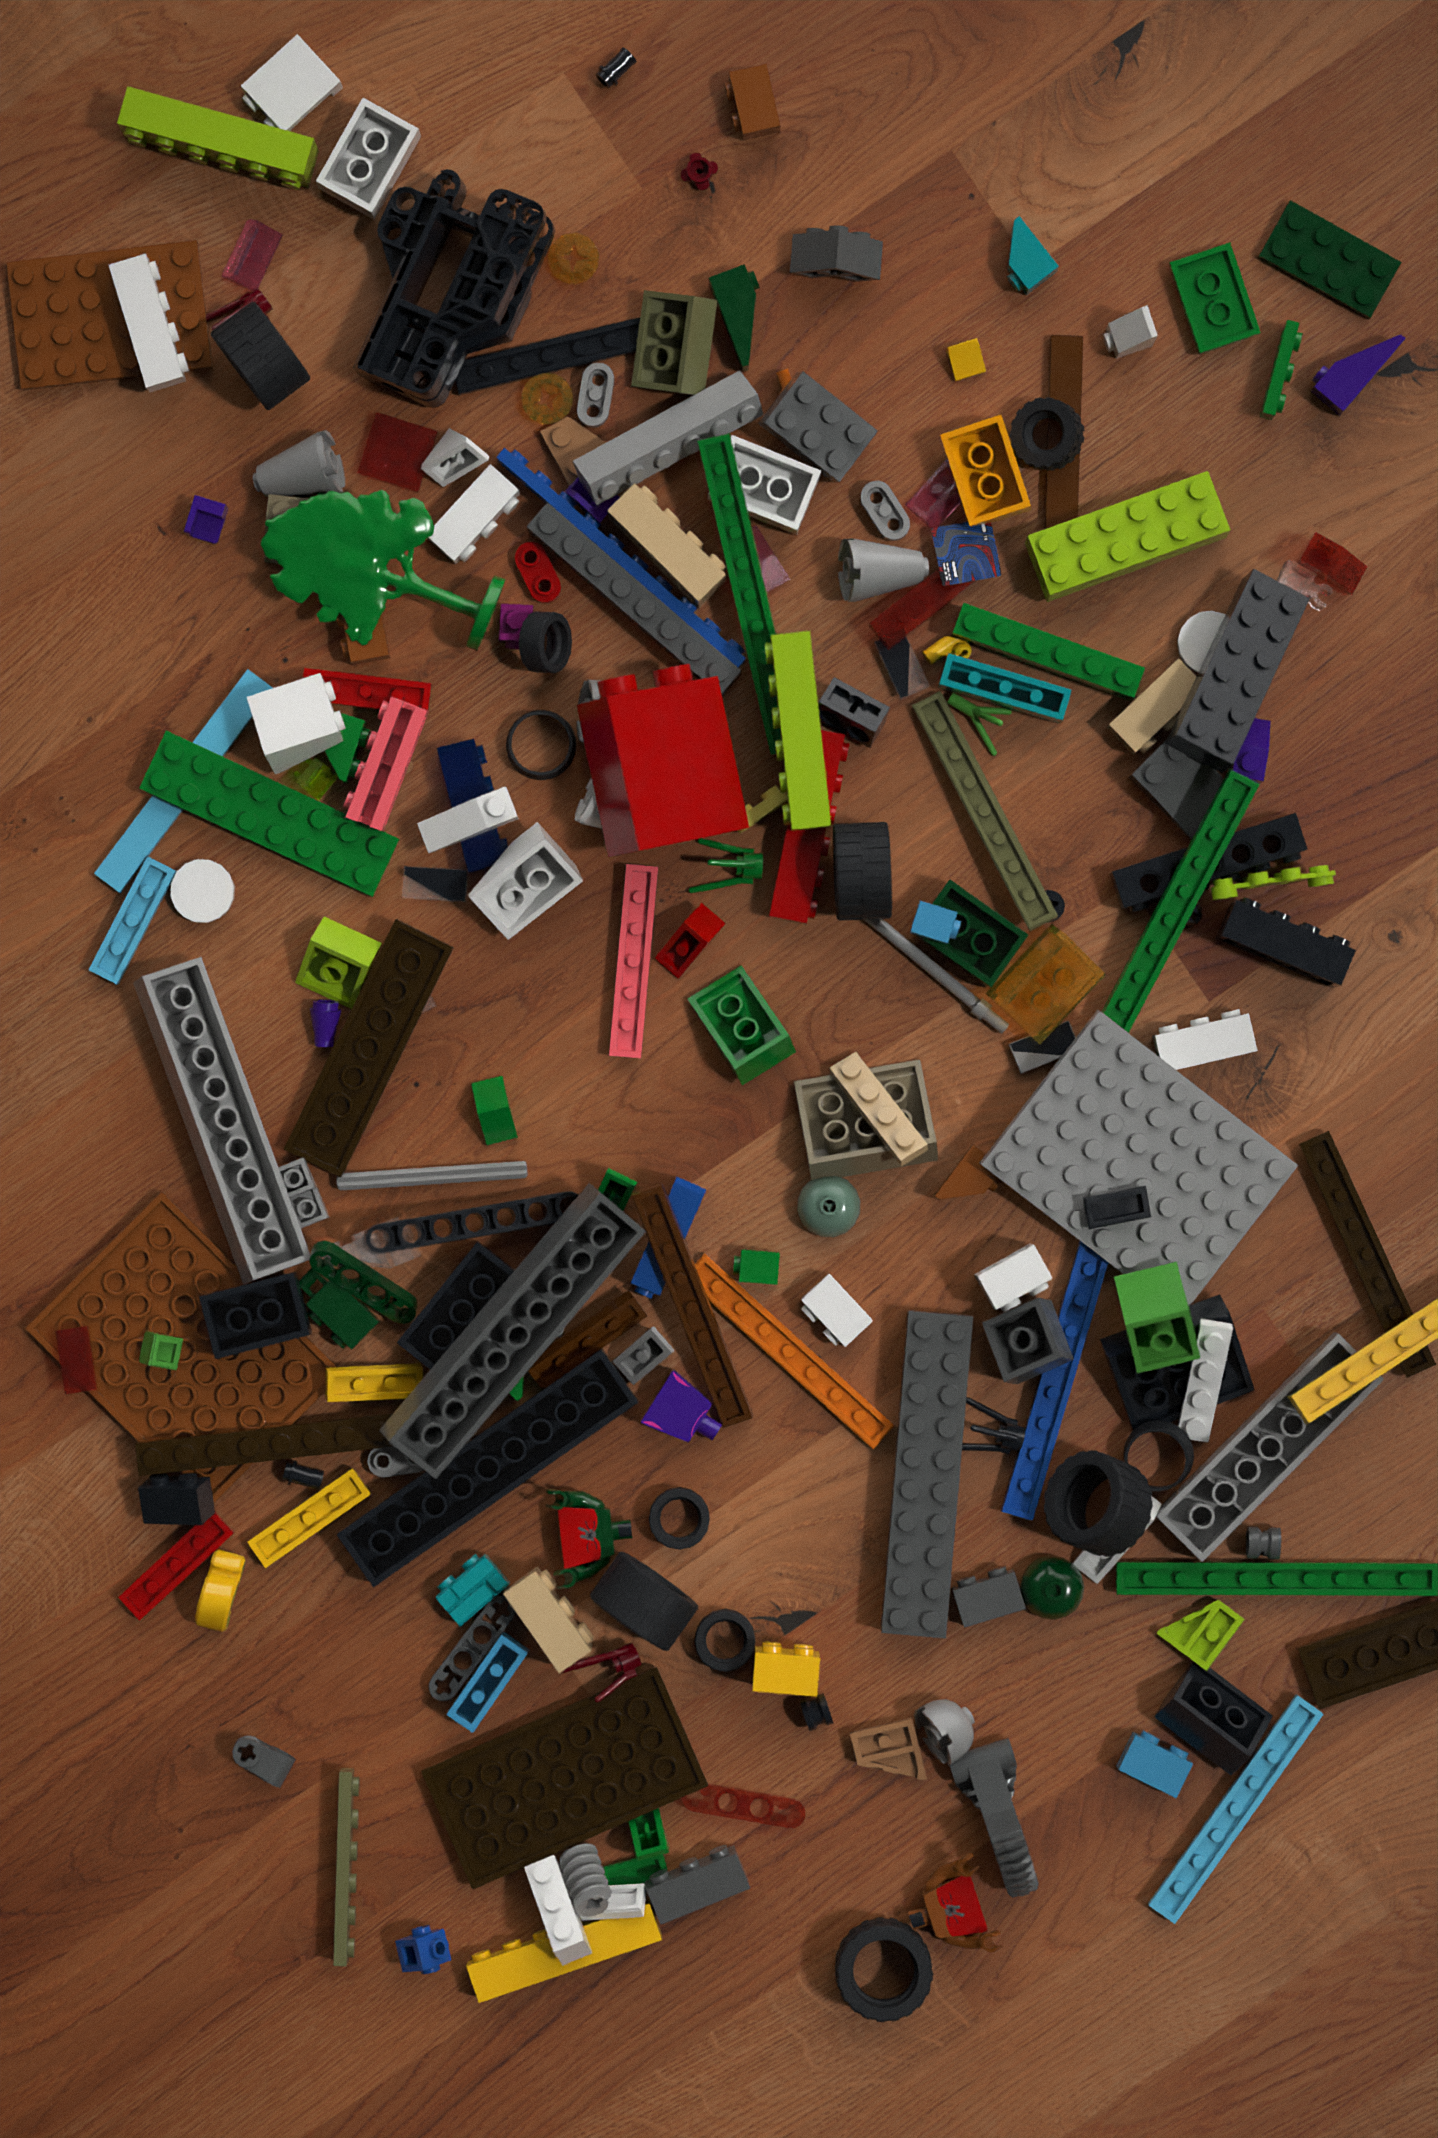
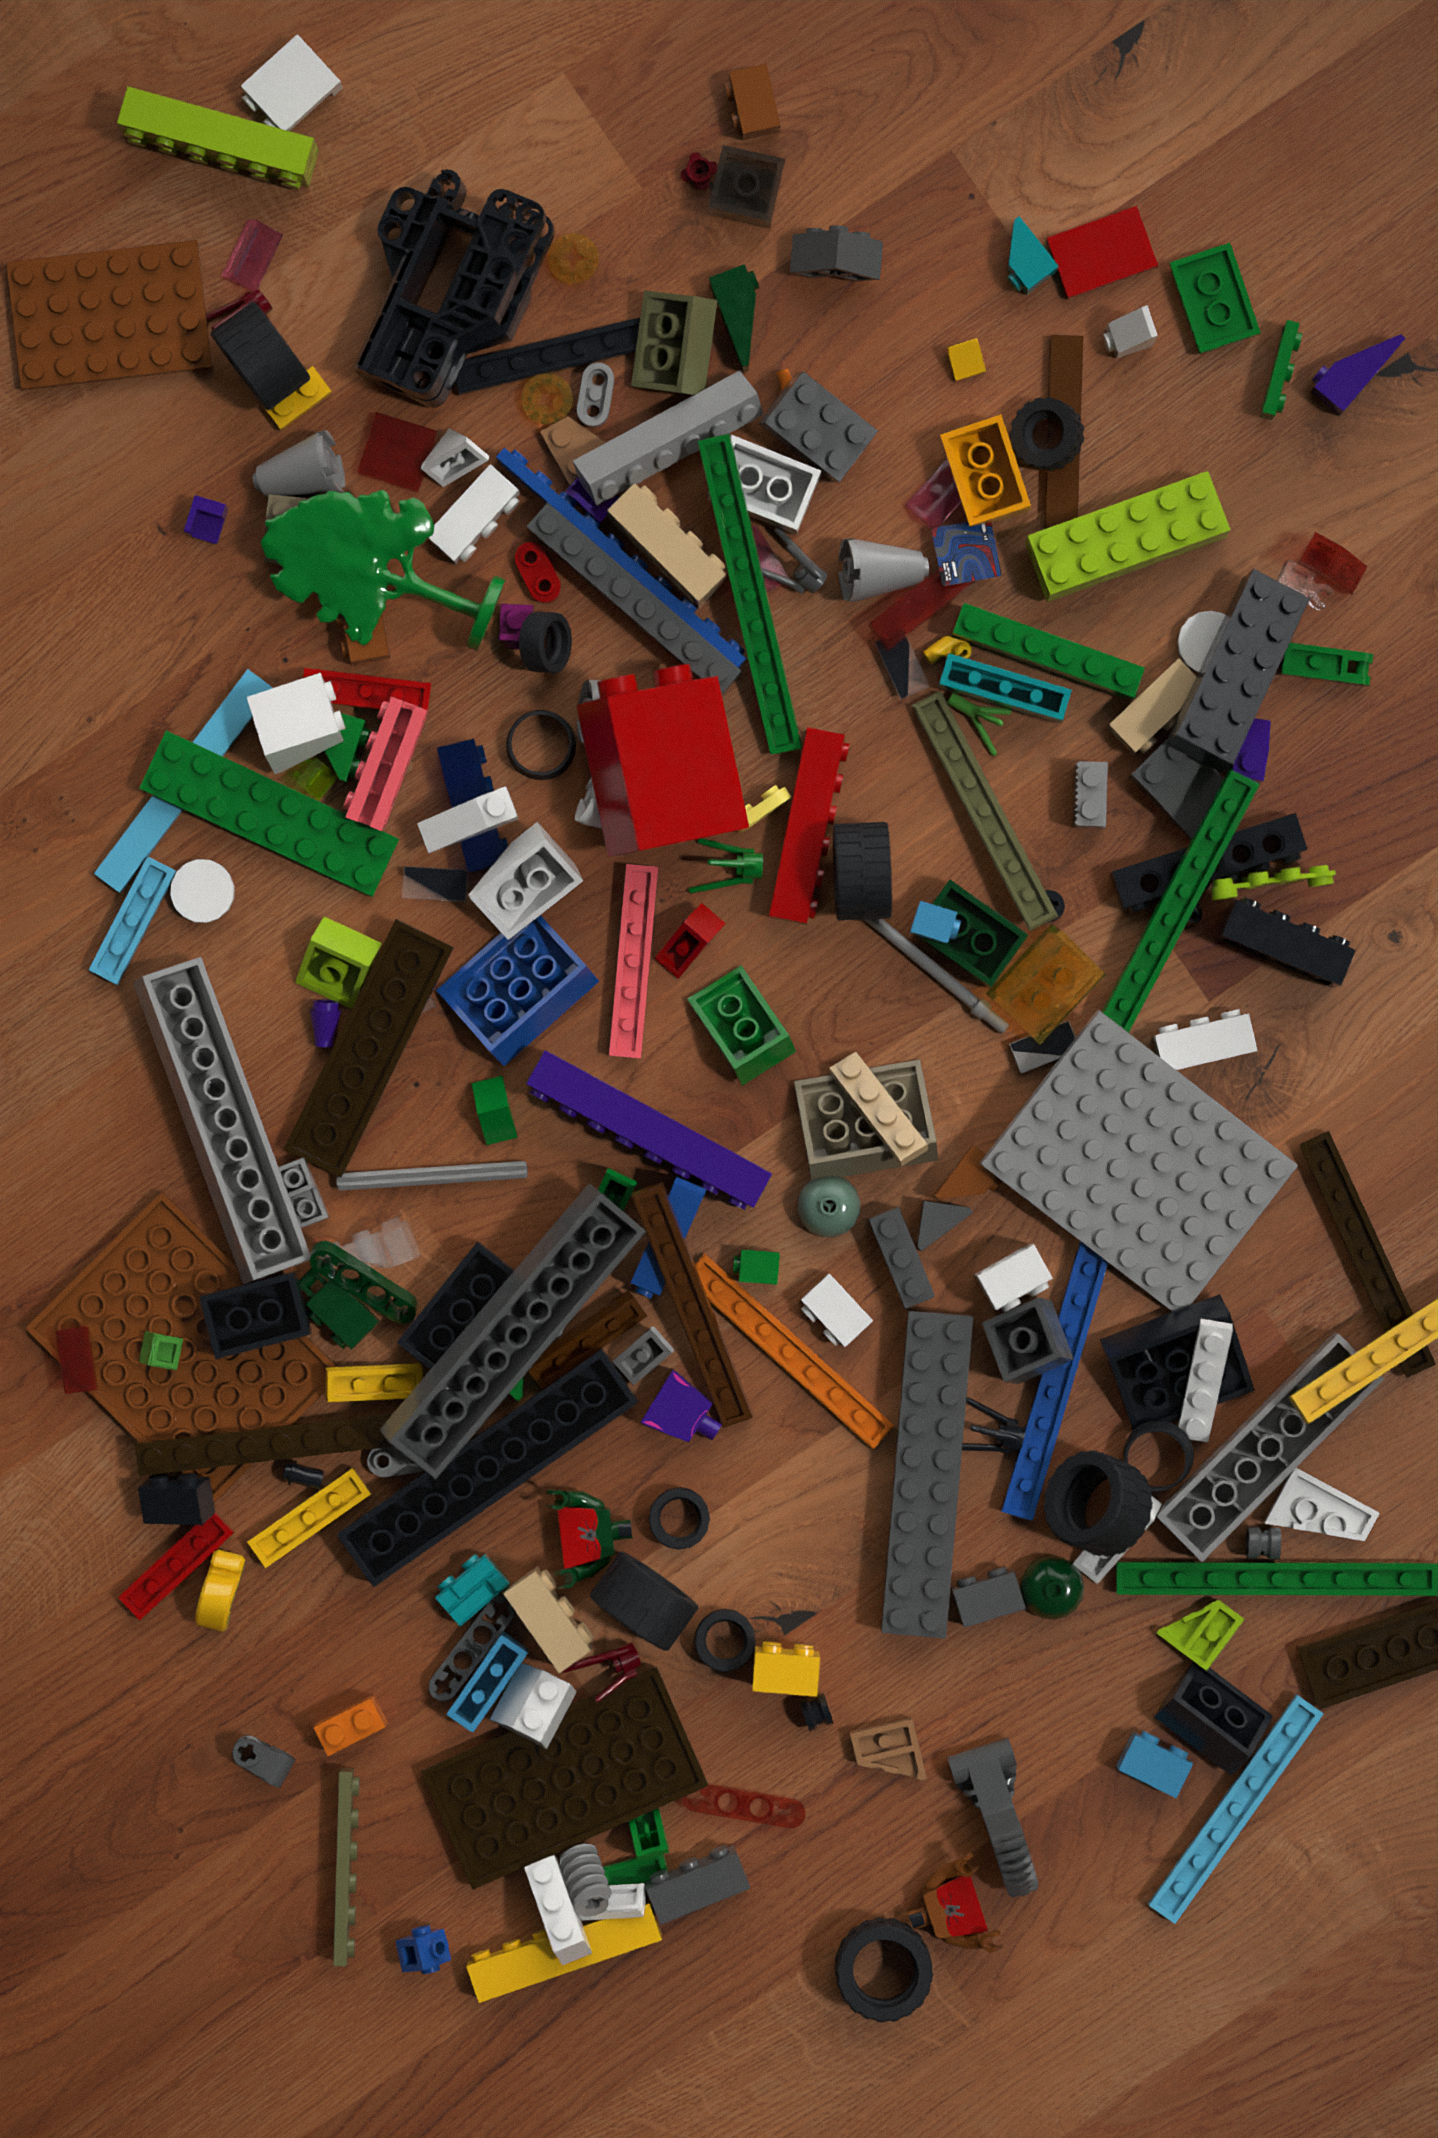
white brick [109,254,189,392] -> none
white brick [316,98,421,220] -> none
black beam [362,1191,578,1255] -> none
black pin [596,47,637,88] -> none
lime brick [765,631,831,831] -> none
black brick [818,677,890,748] -> none
light grey plate [860,481,910,541] -> none
light grey cylinder [914,1699,975,1765] -> none
black tile [1083,1185,1151,1229] -> none
bright green slope [1114,1262,1200,1374] -> none
dark green plate [1258,200,1402,320] -> none
none -> yellow plate [262,366,332,431]
none -> orange brick [313,1694,388,1756]
none -> blue slope [436,915,599,1066]
none -> white slope [490,1663,577,1749]
none -> dark purple brick [527,1050,772,1210]
none -> clear smoke brick [708,145,785,229]
none -> dark grey plant [761,527,827,594]
none -> dark grey brick [868,1207,935,1309]
none -> dark grey slope [916,1201,973,1251]
none -> red tile [1046,206,1158,300]
none -> light grey brick [1072,761,1108,829]
none -> white wing [1263,1468,1380,1541]
none -> green plate [1281,642,1374,687]

